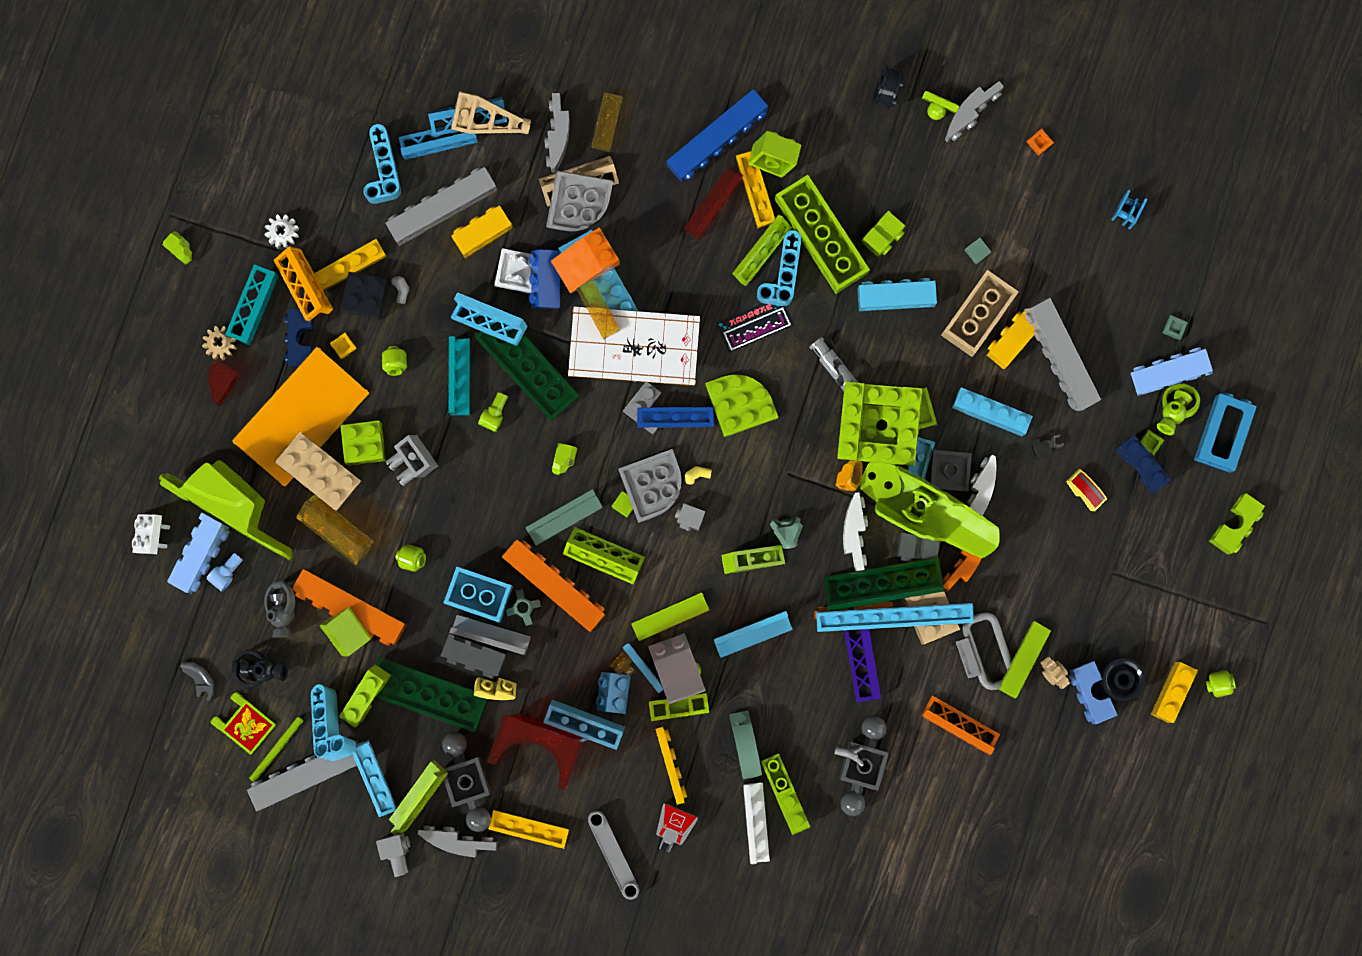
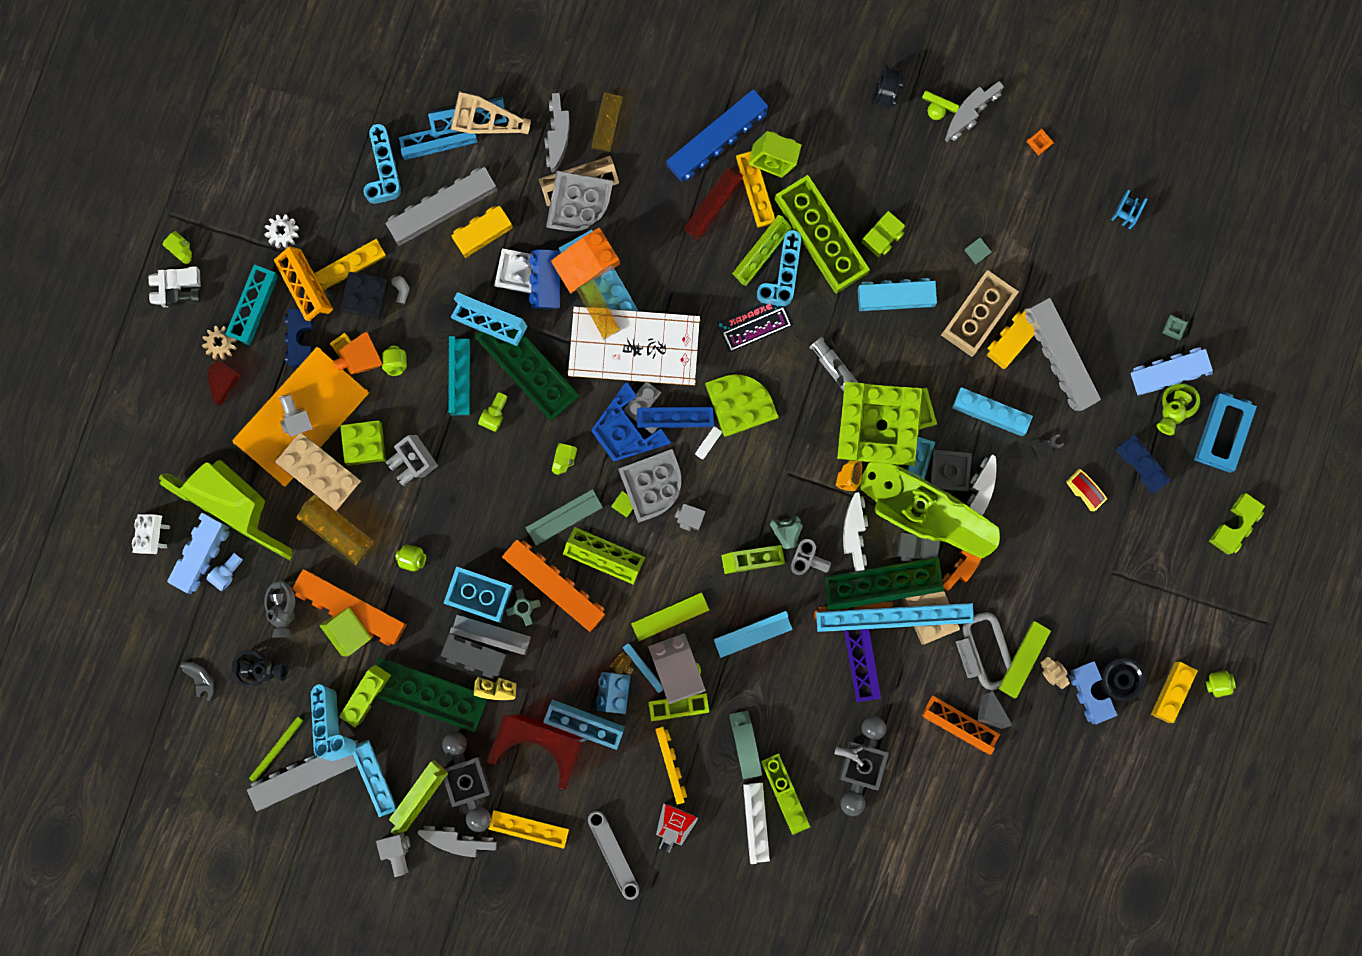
flag [211,692,276,755] -> none
light yellow arm [684,466,712,485] -> none
lime tile [1140,429,1164,456] -> none
none -> white hips [149,267,201,307]
none -> light grey brick [279,393,313,437]
none -> orange torso [333,332,383,375]
none -> blue wing [591,382,671,461]
none -> white sticker [695,427,722,459]
none -> light grey beam [790,539,831,575]
none -> dark grey slope [977,691,1012,729]

